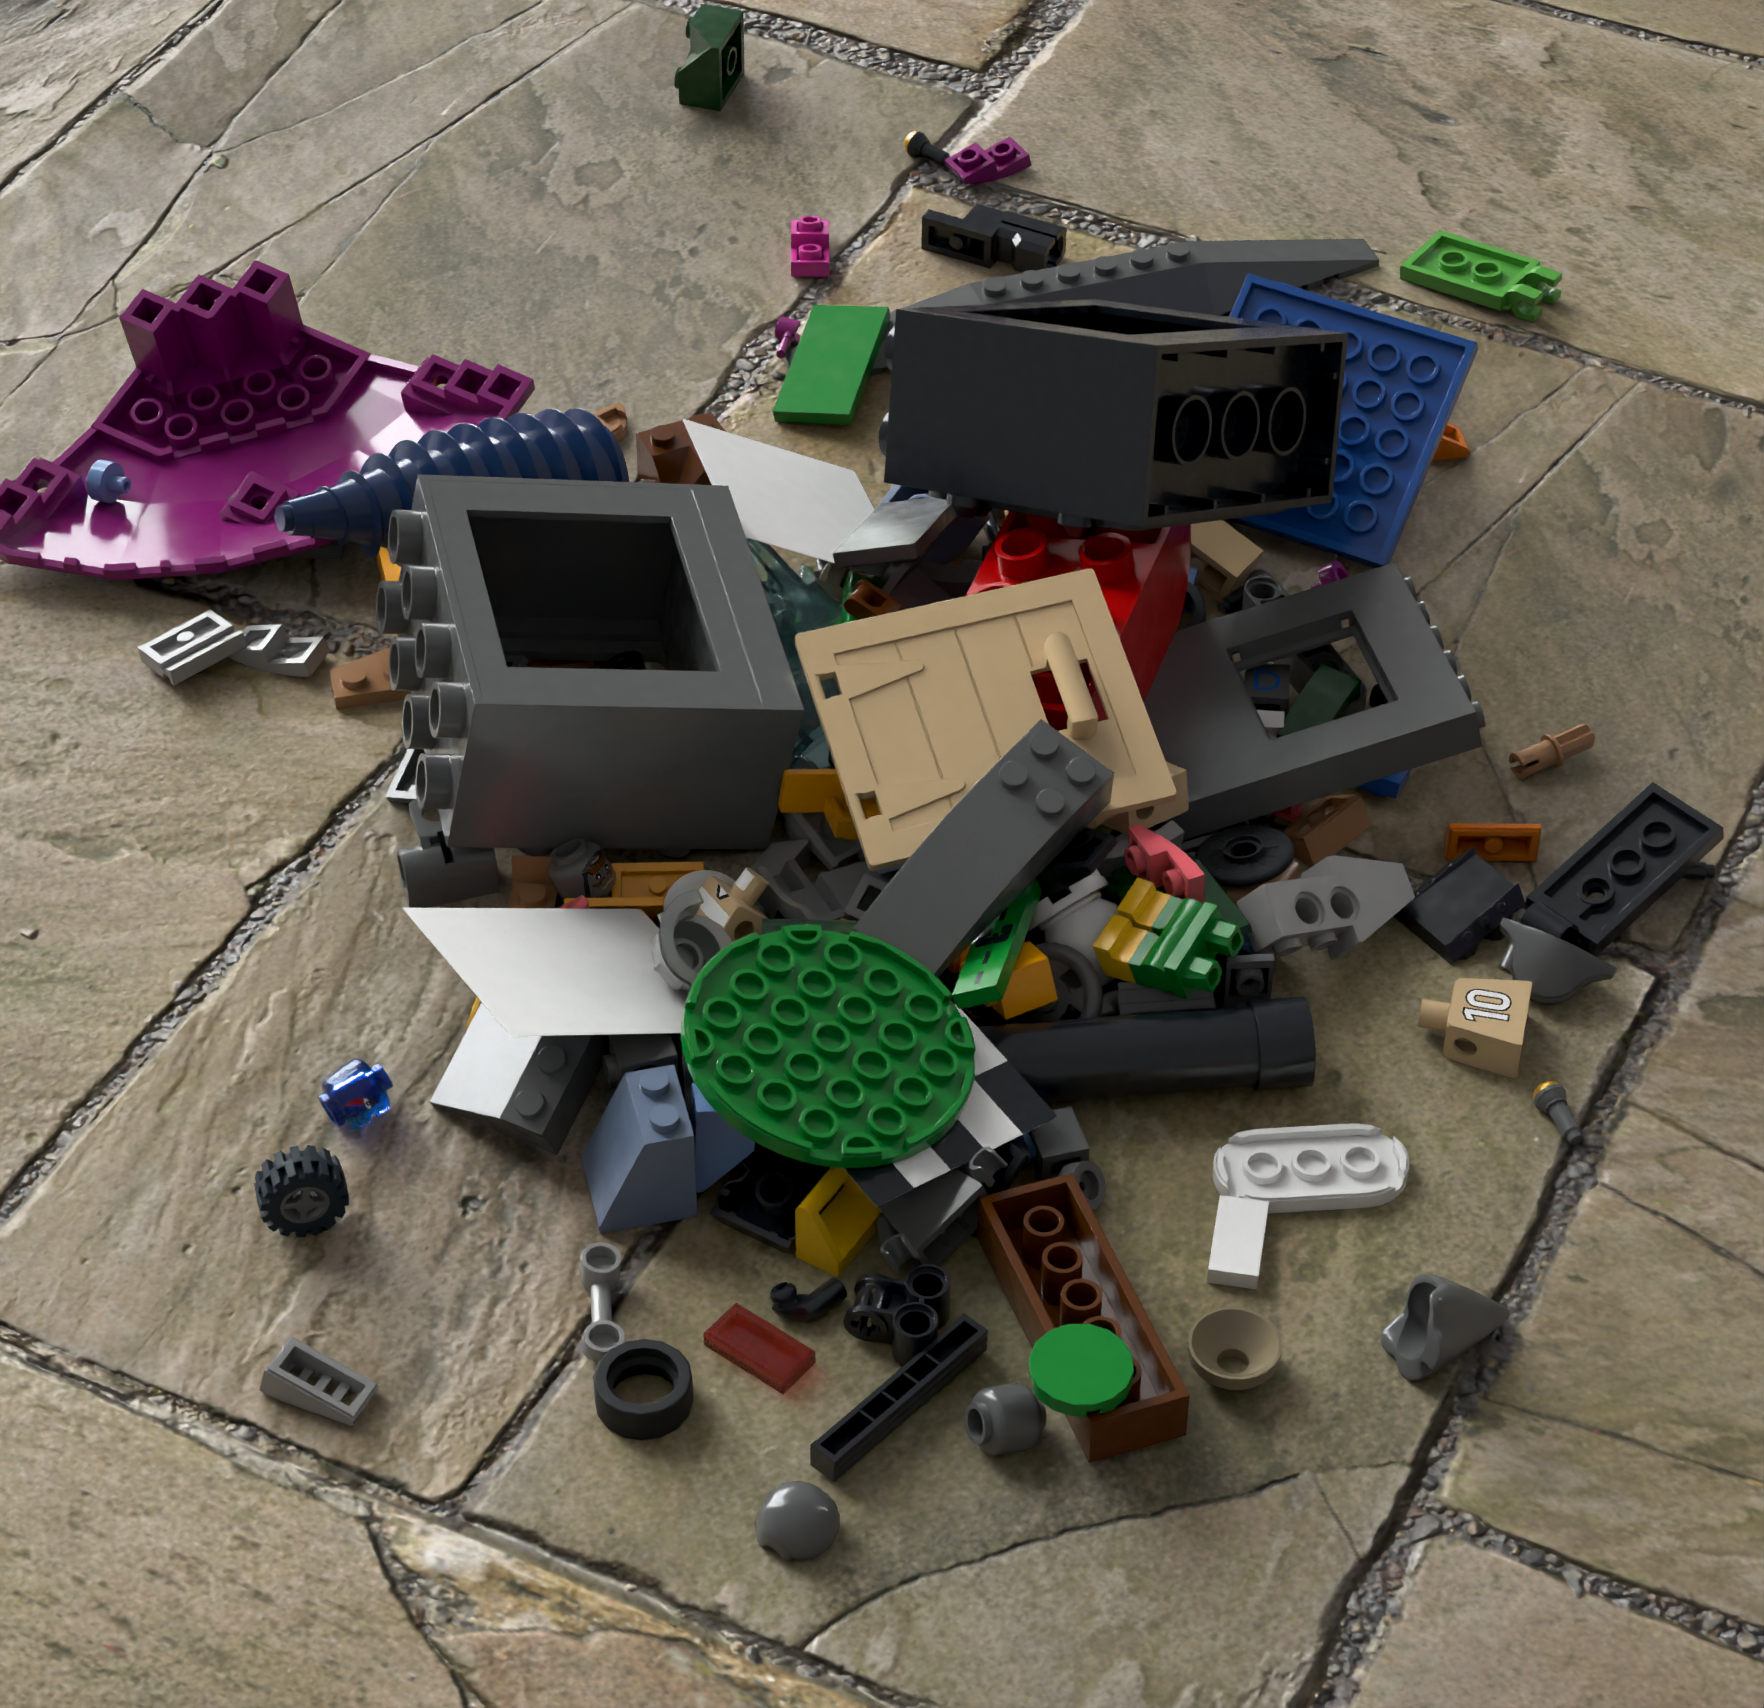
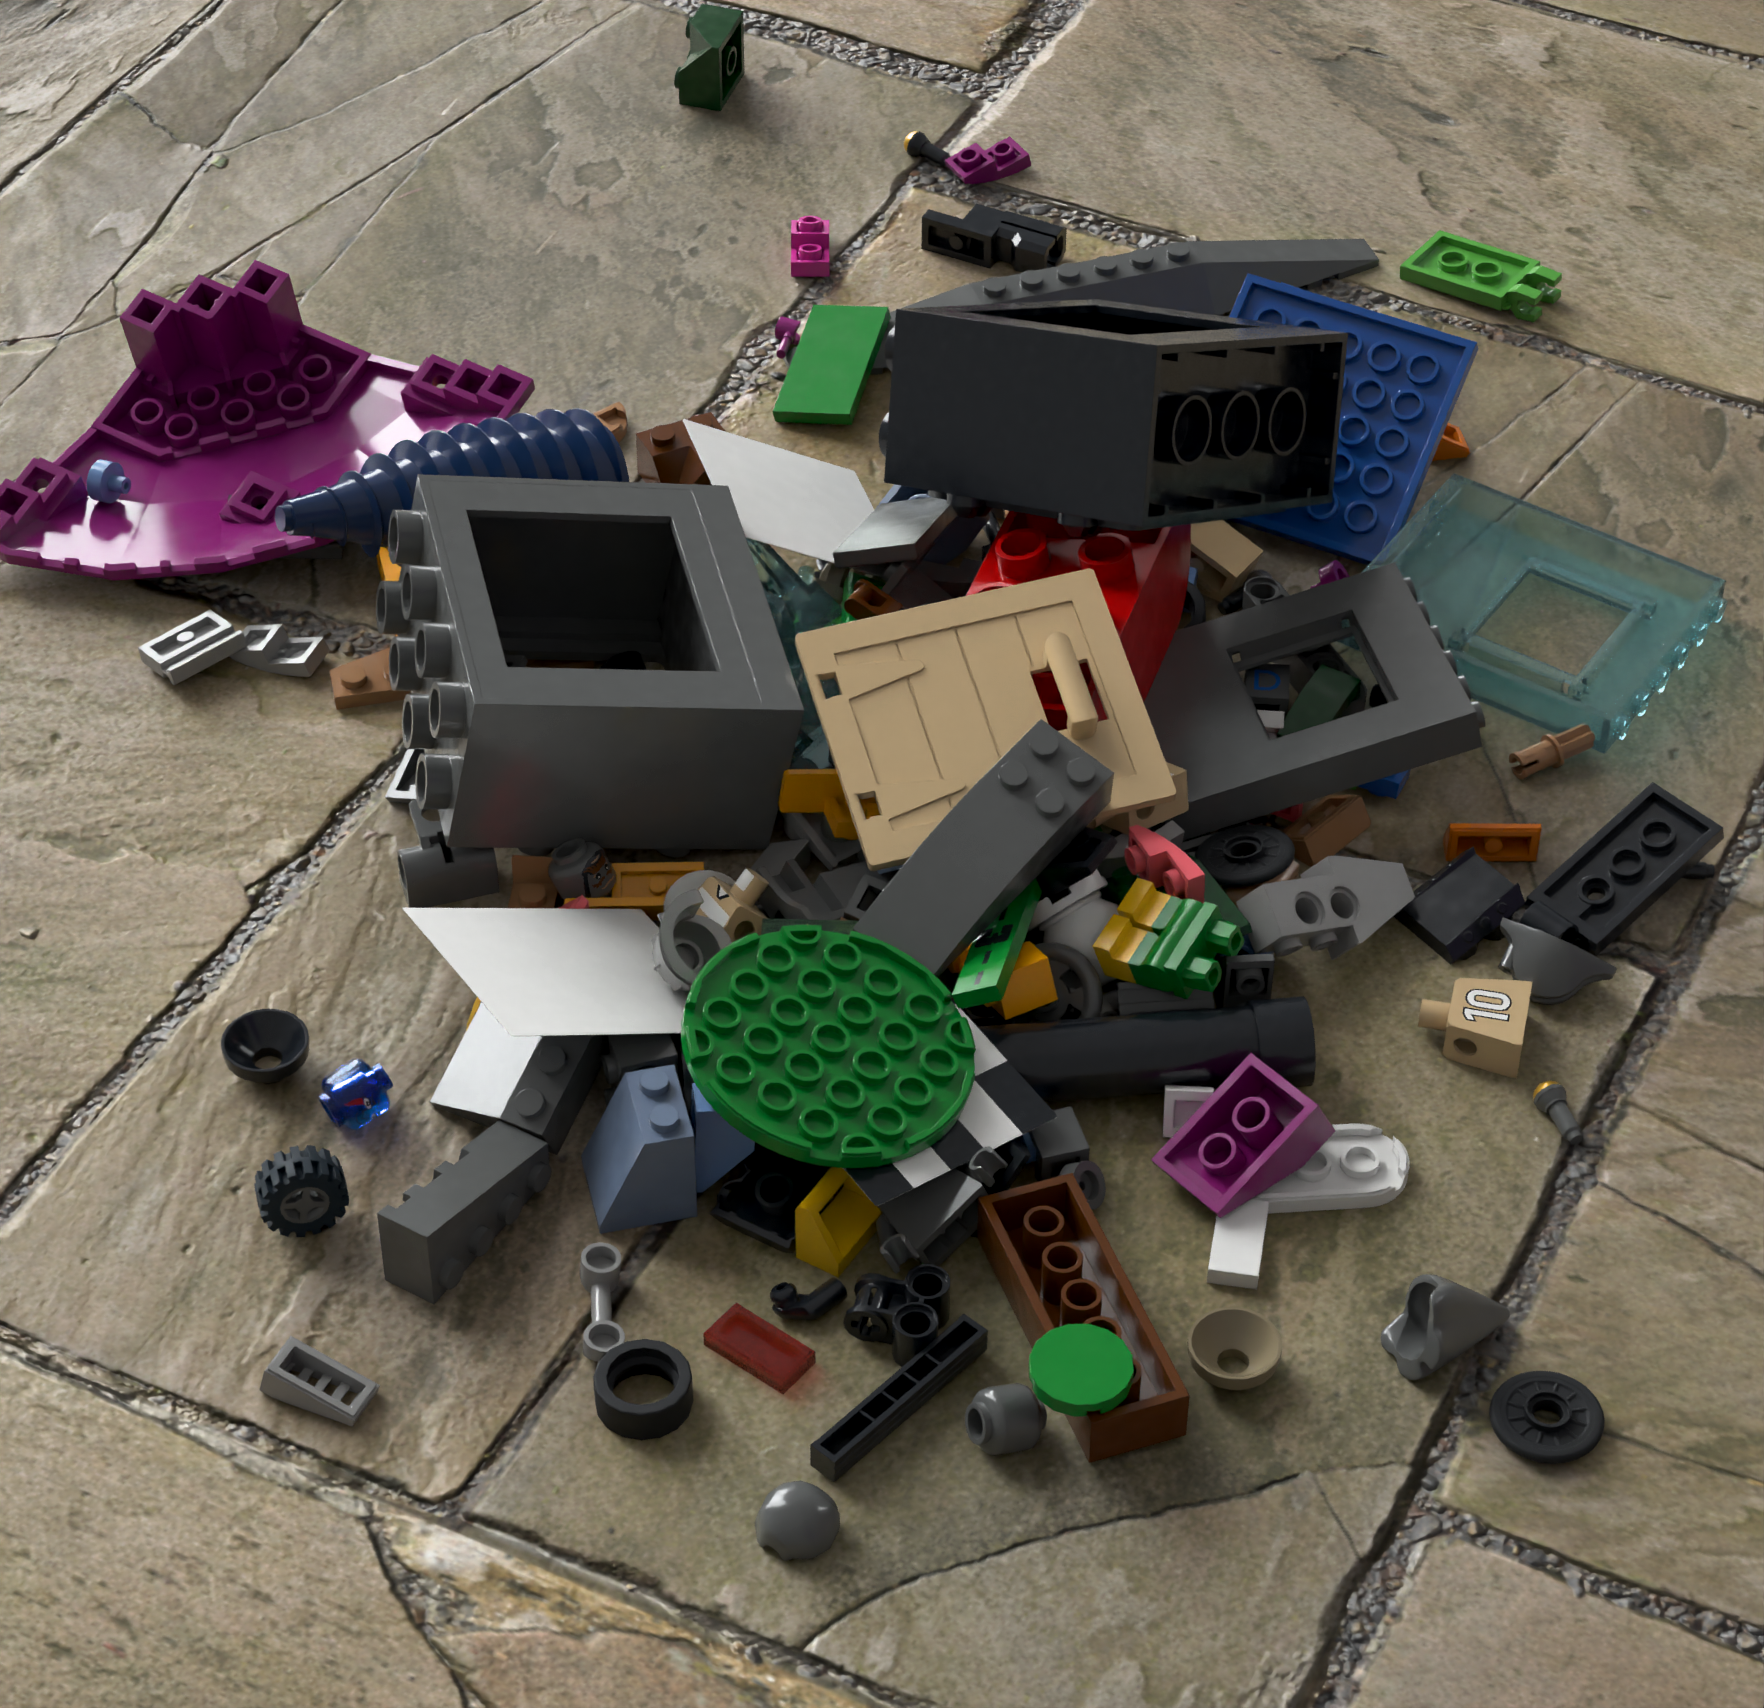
none -> black piece [221,1009,310,1084]
none -> dark grey wedge [377,1120,552,1304]
none -> magenta slope [1151,1053,1335,1218]
none -> white tile [1163,1085,1214,1138]
none -> clear light blue panel [1337,473,1727,754]
none -> black wheel [1489,1371,1605,1464]

